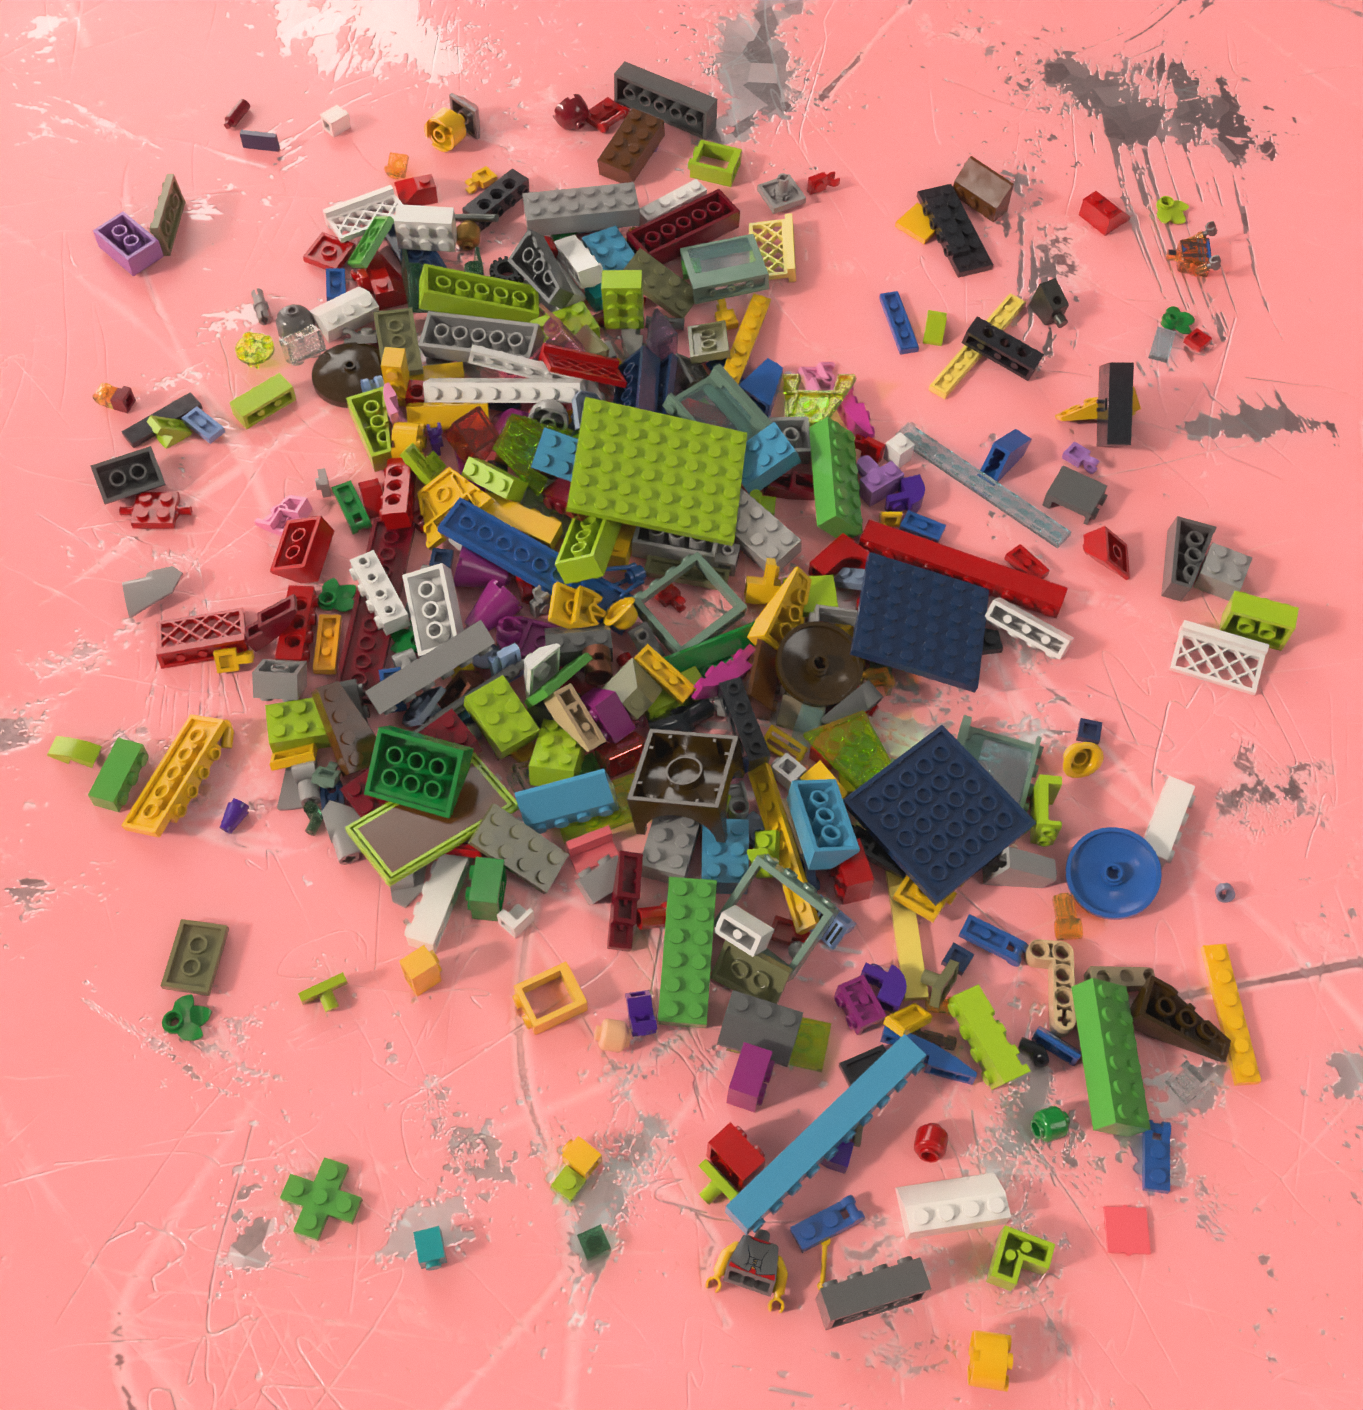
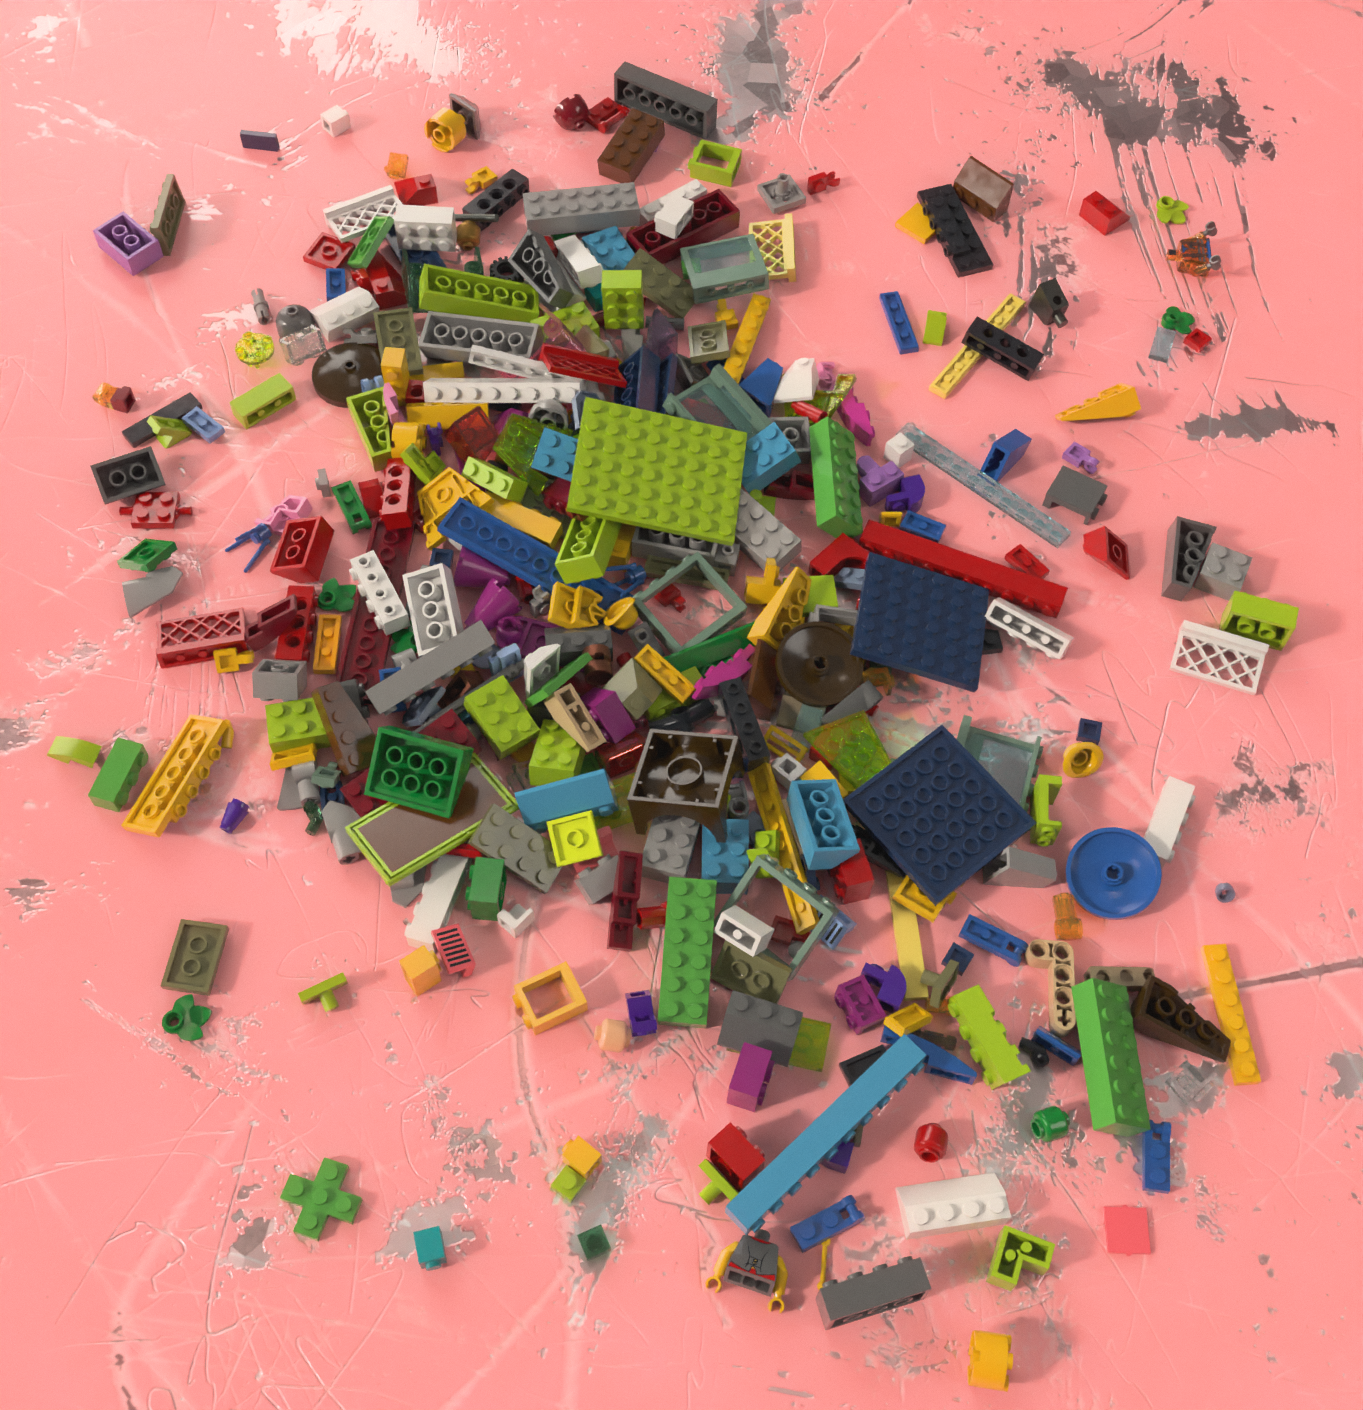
dark red cylinder [224,99,250,129] -> none
red plate [854,434,886,464] -> none
black brick [1096,362,1134,447] -> none
none -> green plate [117,538,178,572]
none -> blue plant [225,523,272,573]
none -> coral panel [431,923,476,977]
none -> neon yellow plate [547,810,603,867]
none -> white brick [654,194,694,239]
none -> white slope [773,357,819,403]
none -> red cylinder [791,401,828,423]

